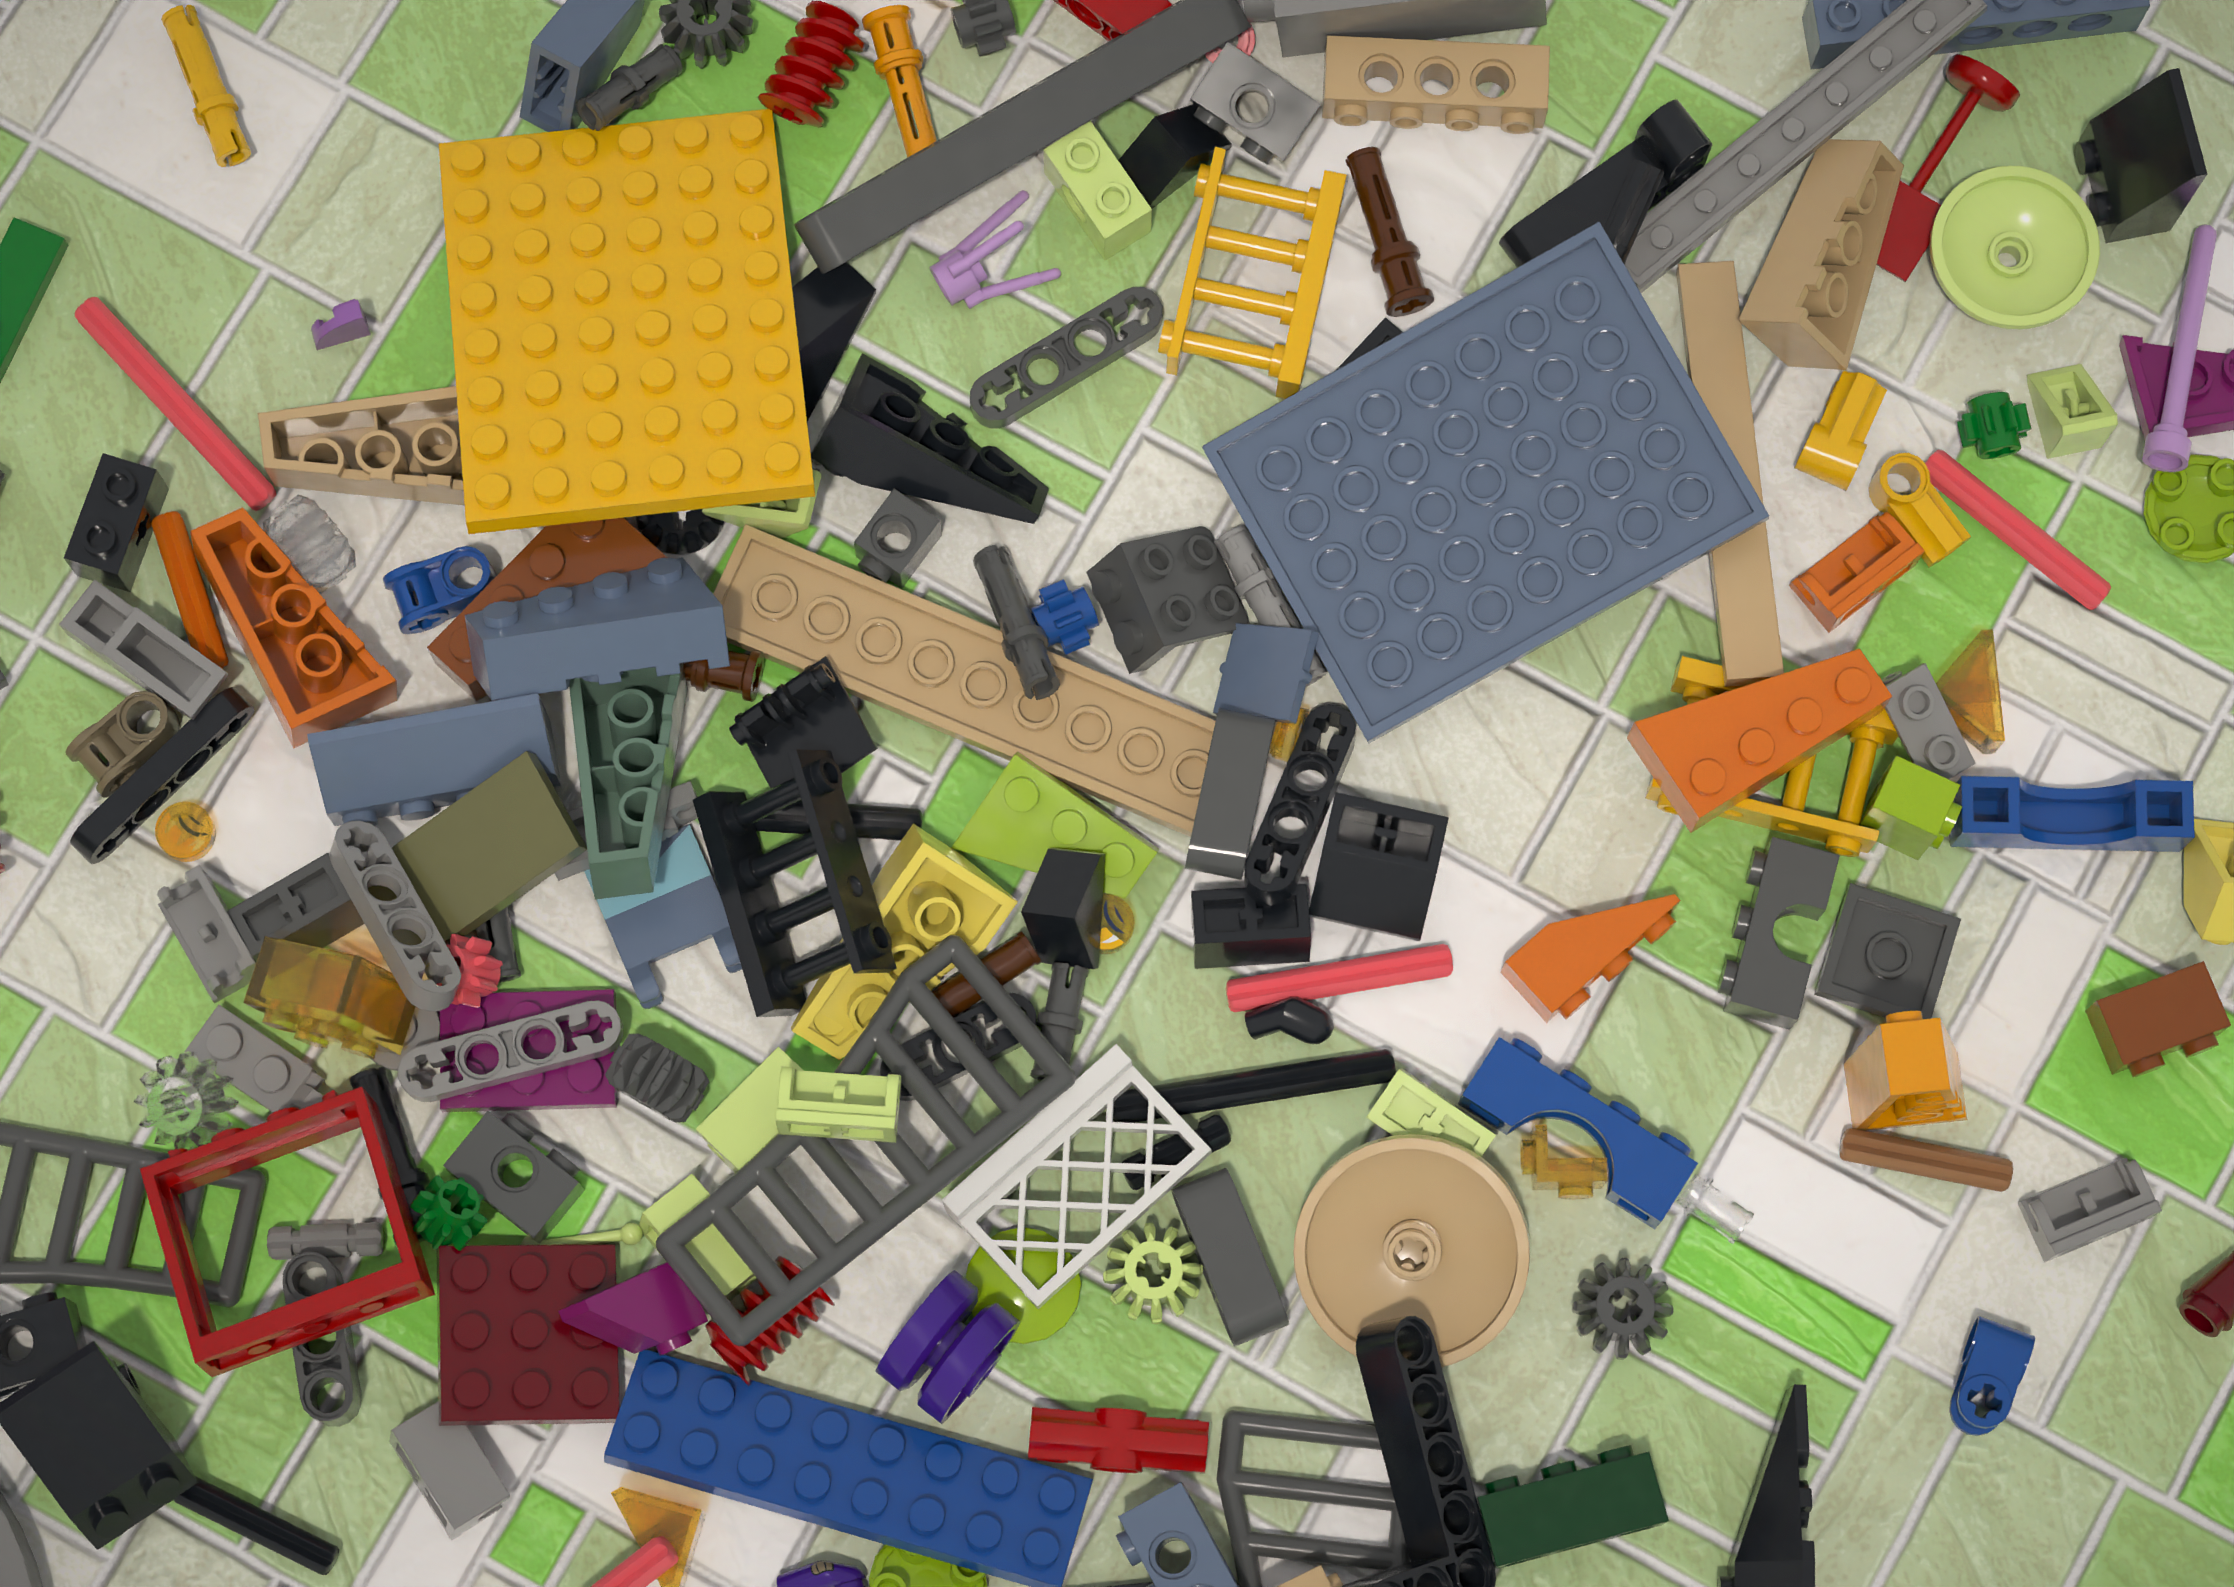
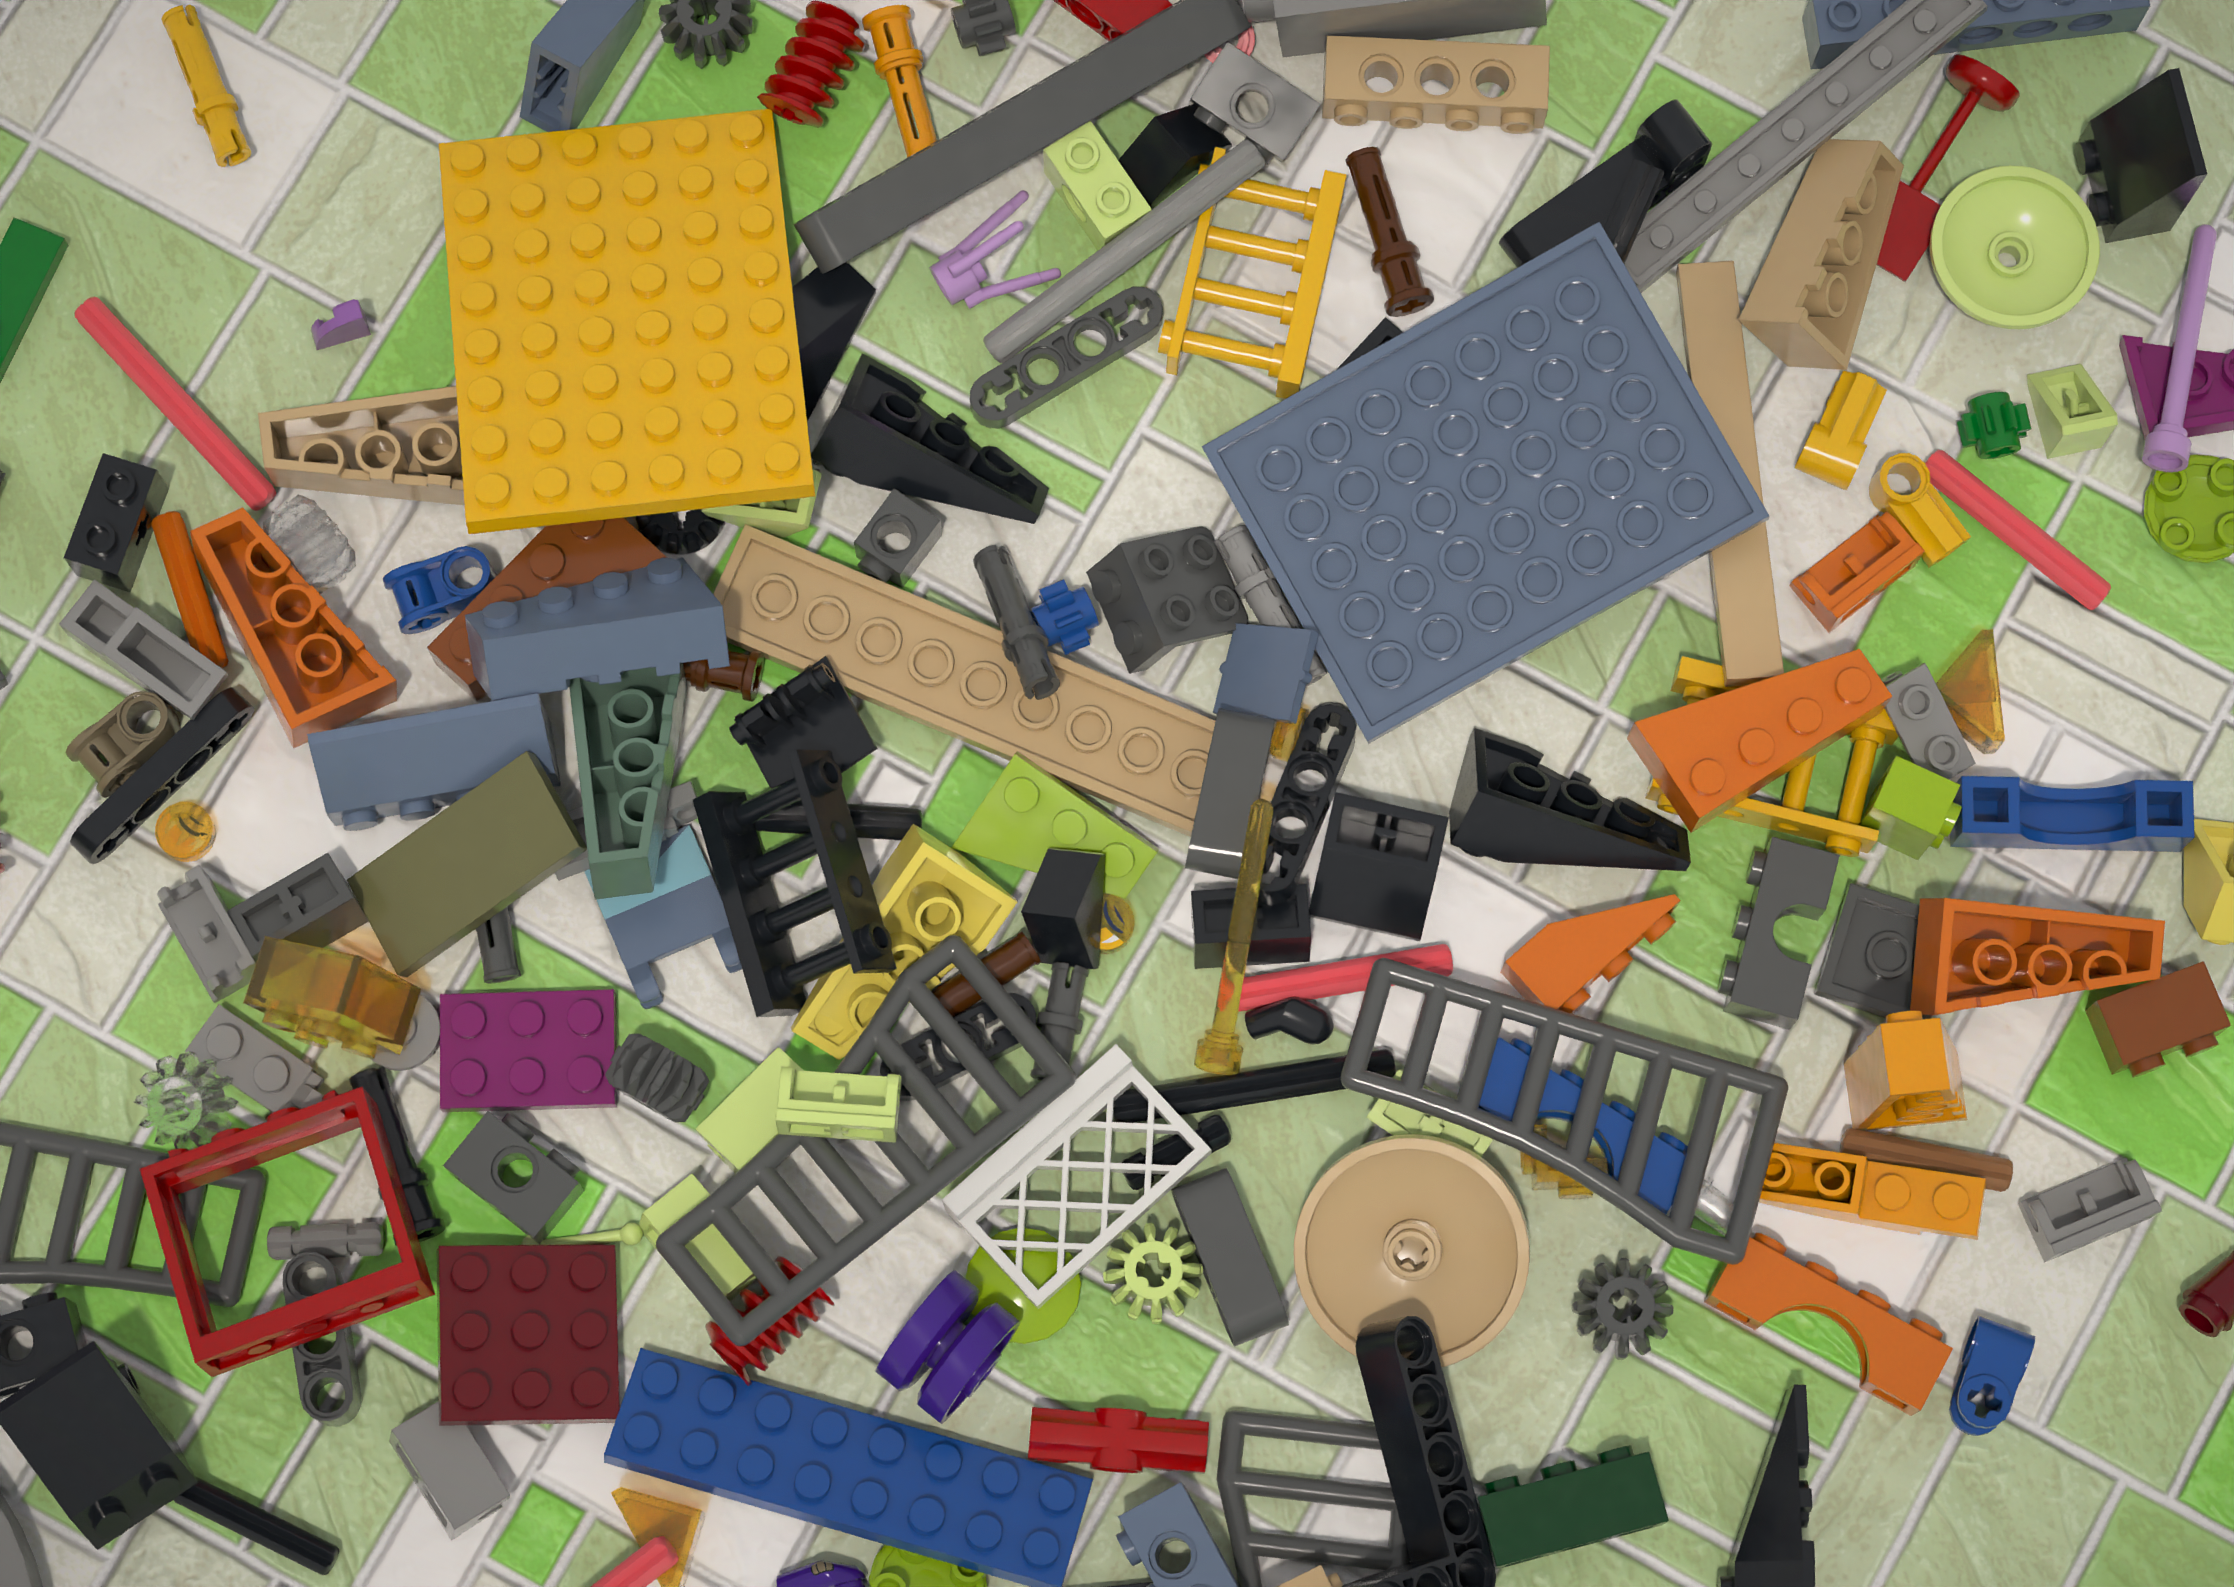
light grey beam [329,821,461,1011] -> none
light grey beam [398,1000,623,1102] -> none
green gear [410,1175,488,1251] -> none
coral gear [428,934,503,1008] -> none
magenta slope [558,1262,708,1356] -> none
dark grey pin [576,44,683,131] -> none
none -> light grey axle [983,140,1265,363]
none -> clear yellow piece [1194,799,1274,1075]
none -> dark grey bar [1340,958,1788,1265]
none -> black wedge [1449,728,1691,871]
none -> orange arch [1704,1233,1953,1416]
none -> light orange slope [1750,1139,1987,1240]
none -> orange wedge [1910,898,2165,1015]

